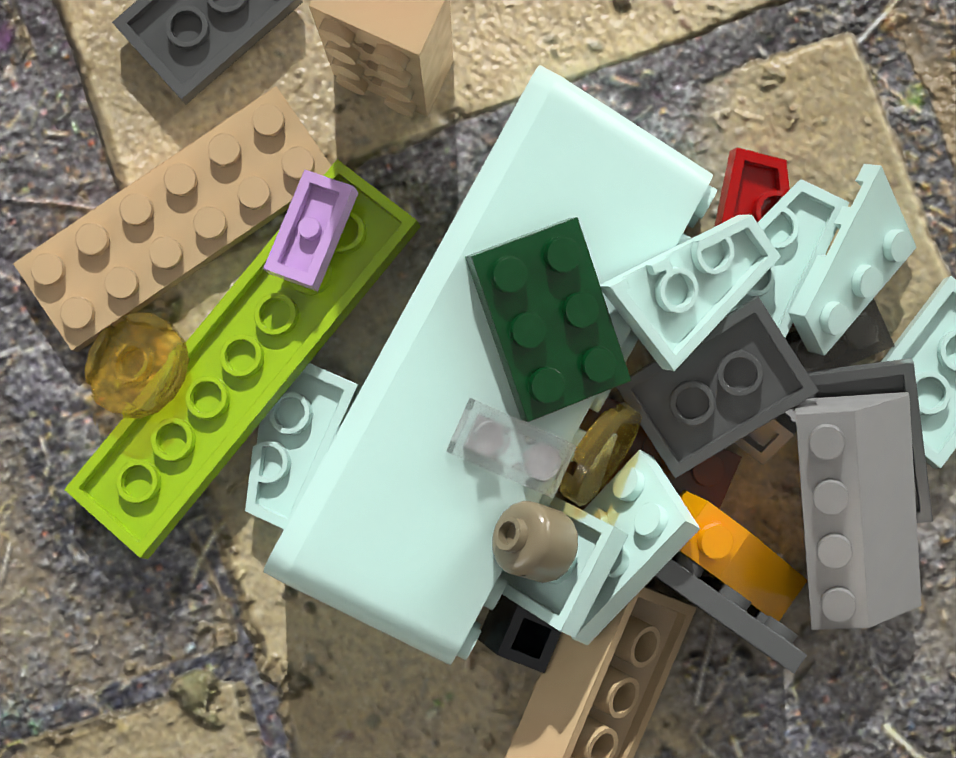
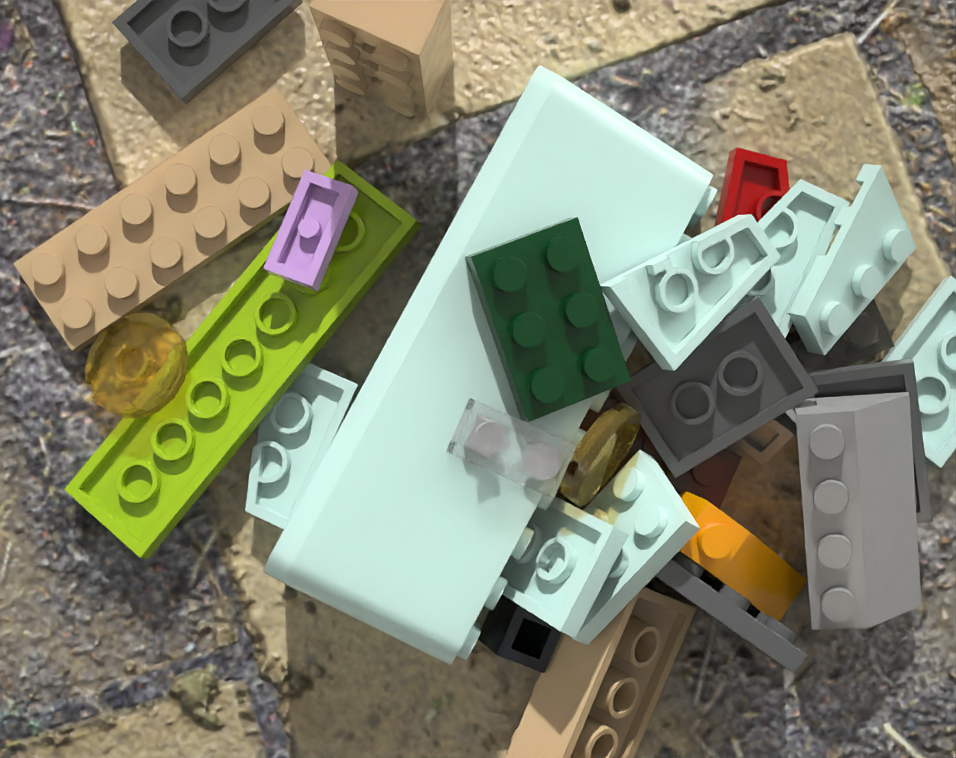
dark tan head [492,501,578,583] -> none

